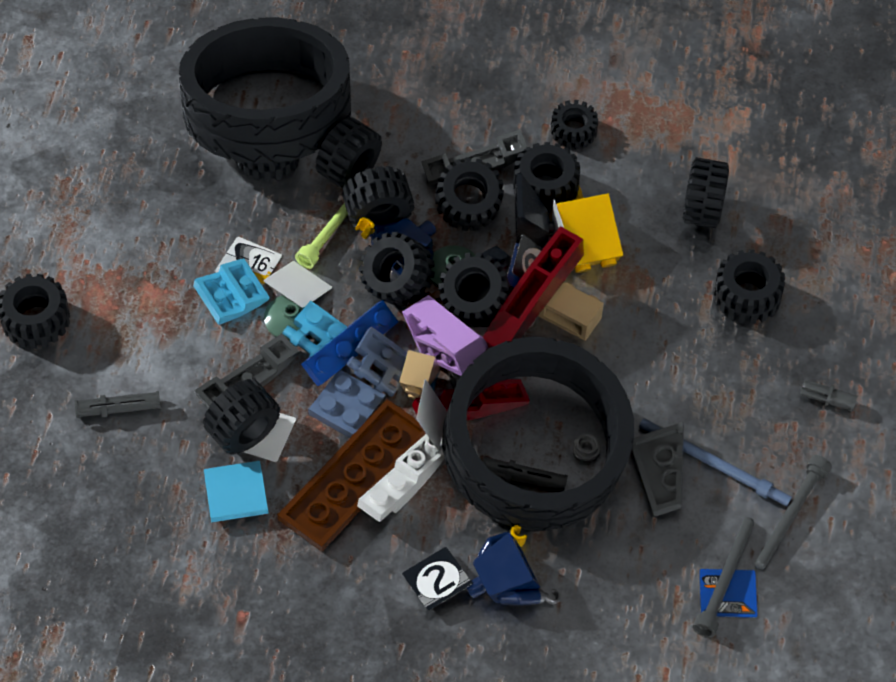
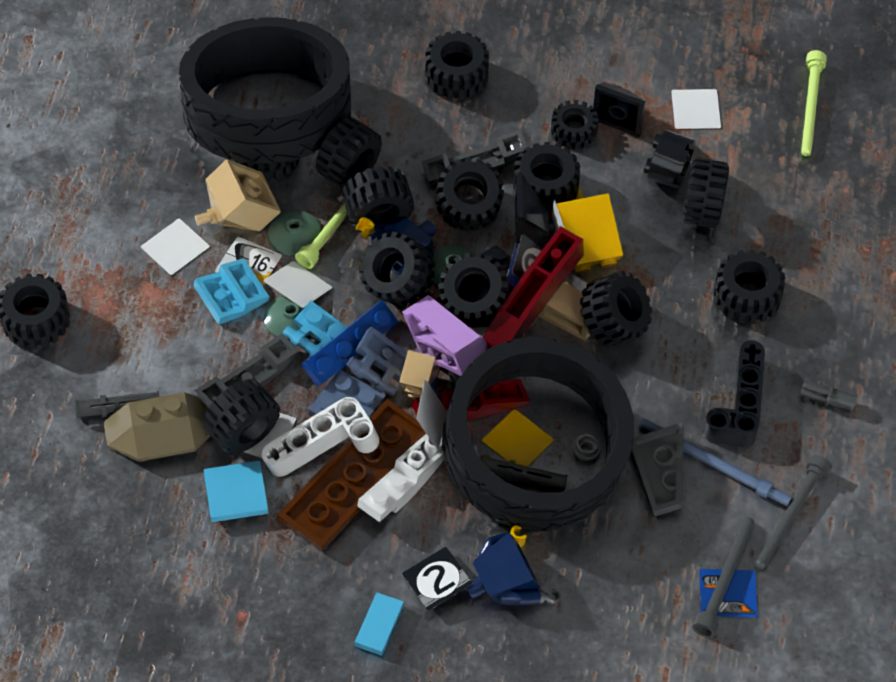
none -> dark tan wedge [104,392,211,462]
none -> white sticker [141,219,210,275]
none -> tan piece [195,159,281,232]
none -> white beam [262,397,380,477]
none -> sand green dish [268,210,321,256]
none -> medium azure tile [355,592,404,656]
none -> black tyre [425,31,489,100]
none -> yellow sticker [482,409,554,466]
none -> black tyre [580,271,652,346]
none -> black slope [593,82,646,137]
none -> black brick [643,129,696,189]
none -> white sticker [671,89,721,129]
none -> black beam [703,340,765,447]
none -> yellowish green piece [801,50,827,157]

